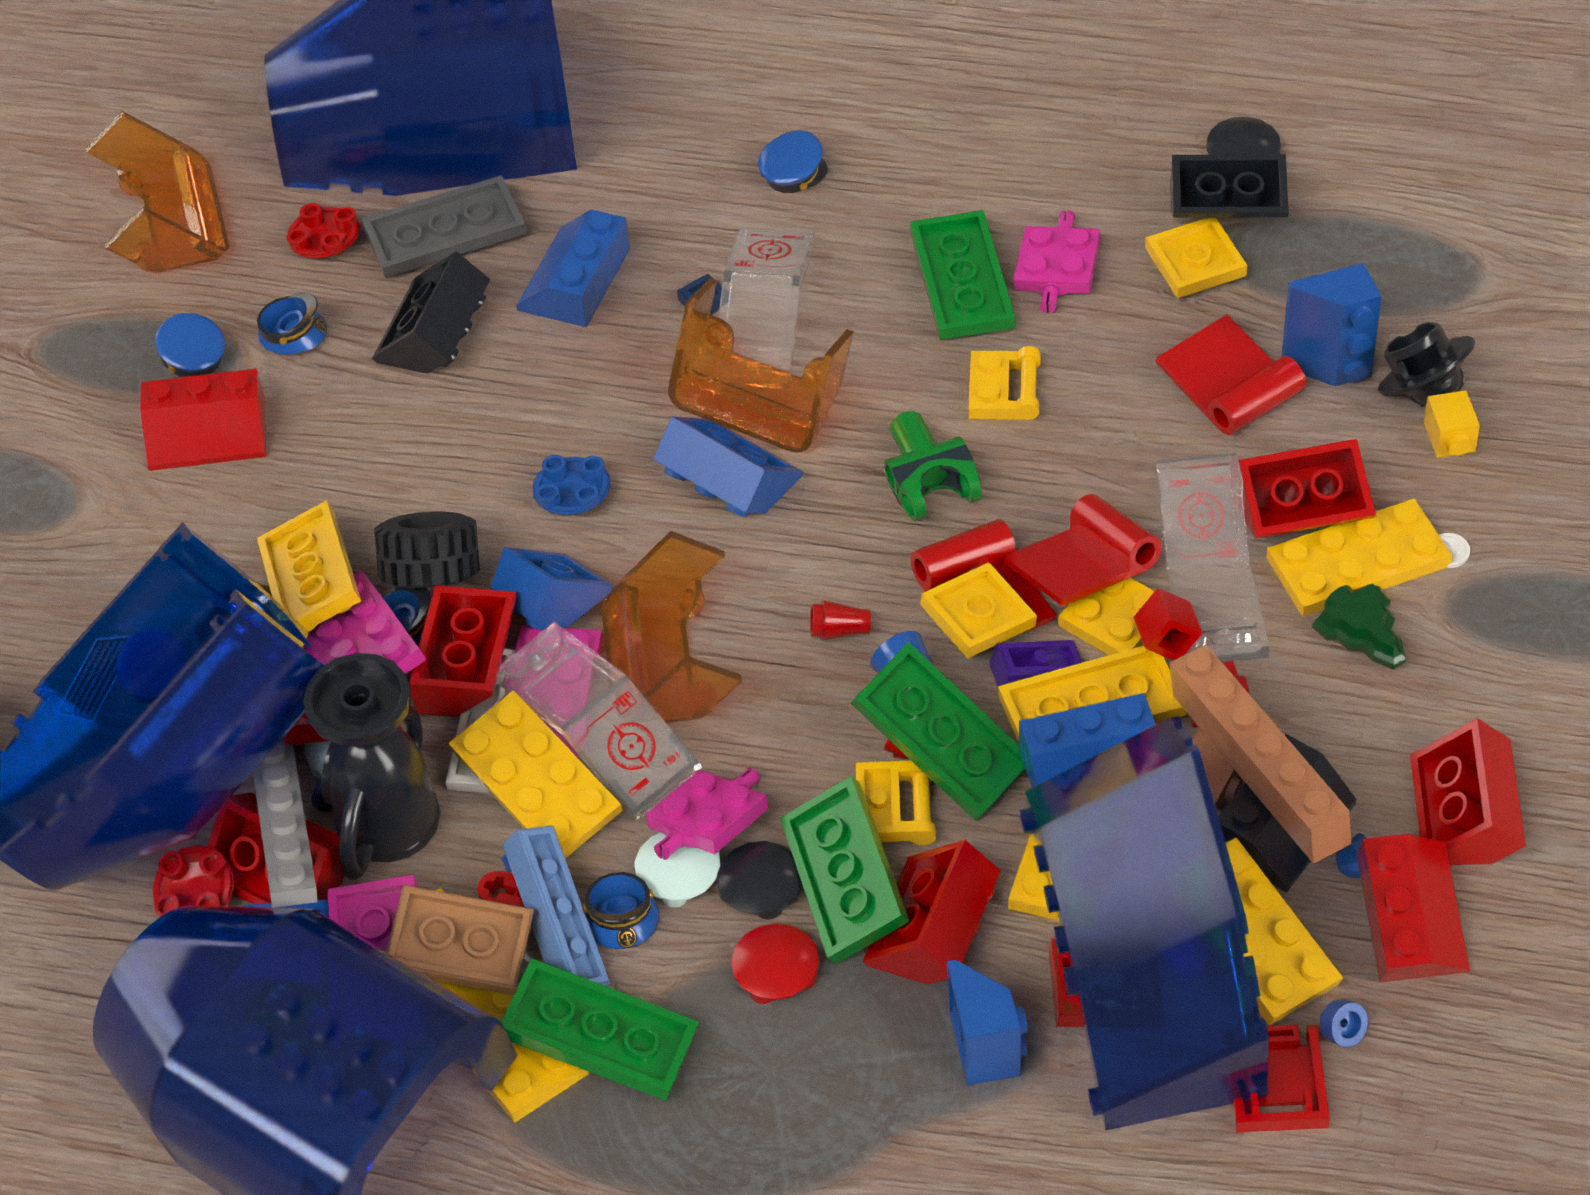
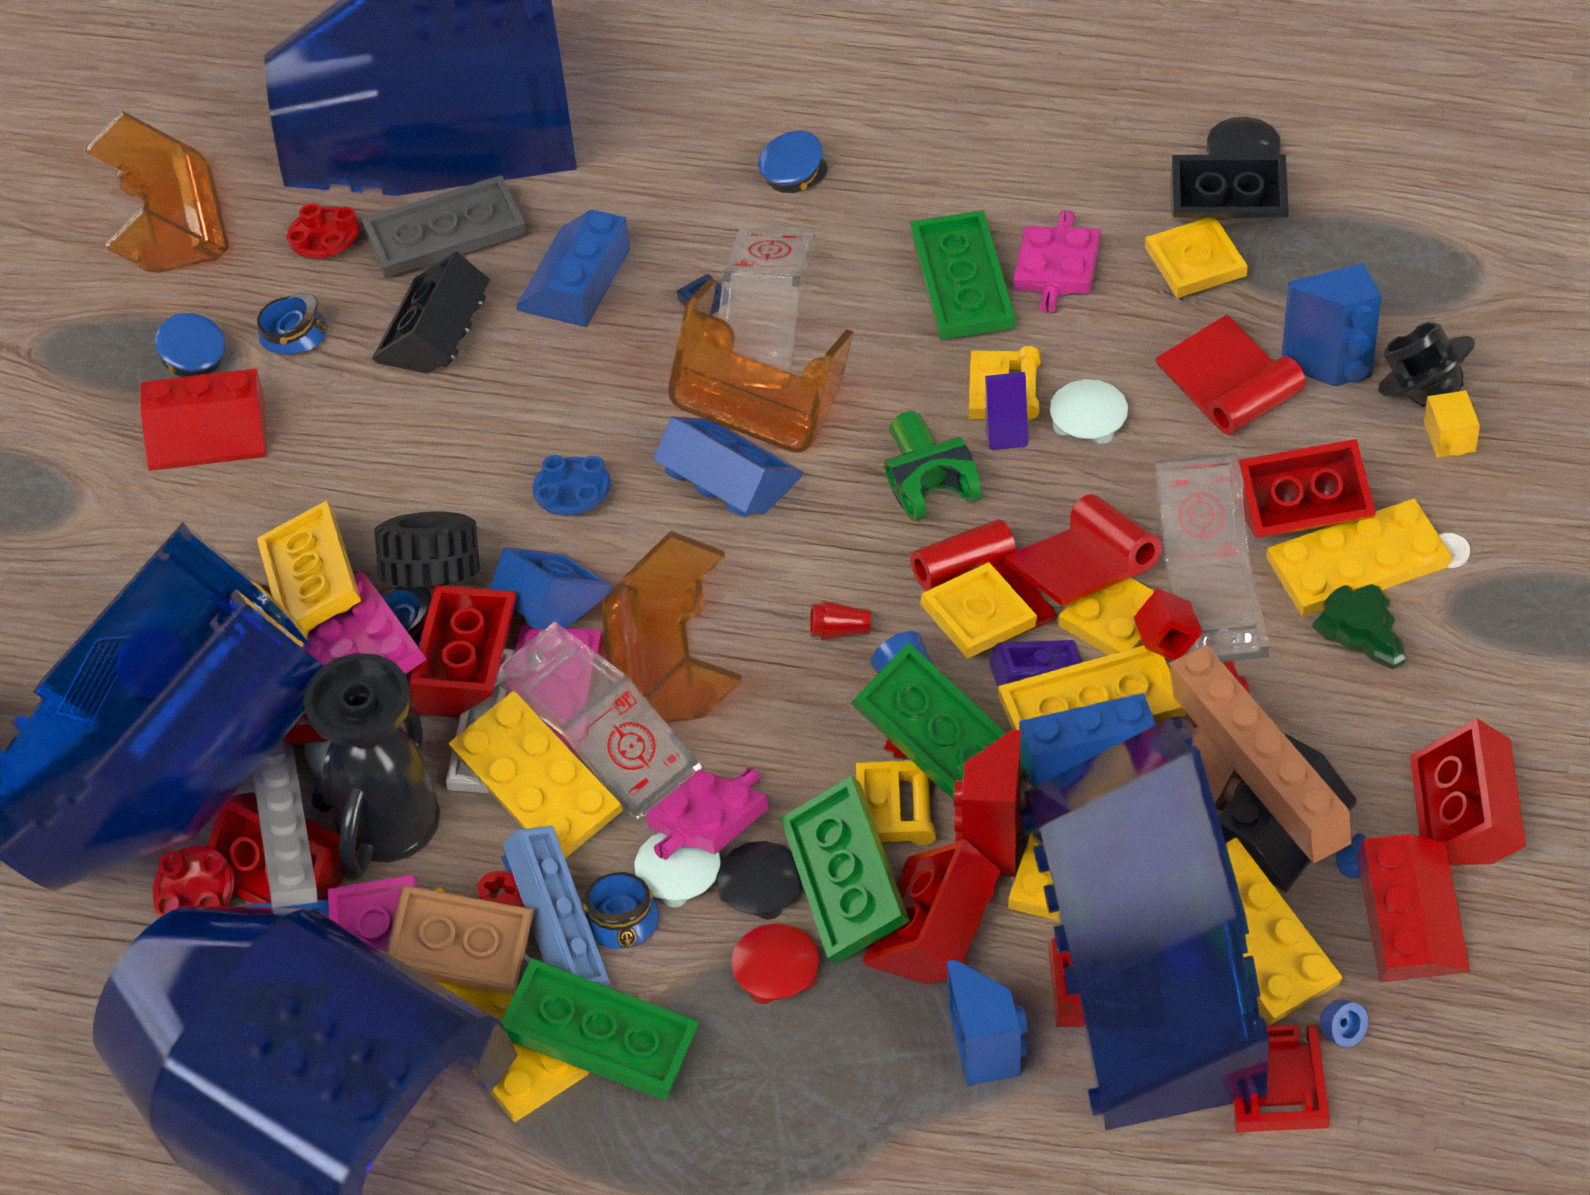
none -> red slope [953,729,1021,877]
none -> dark purple slope [985,372,1028,450]
none -> light aqua dish [1050,379,1128,444]

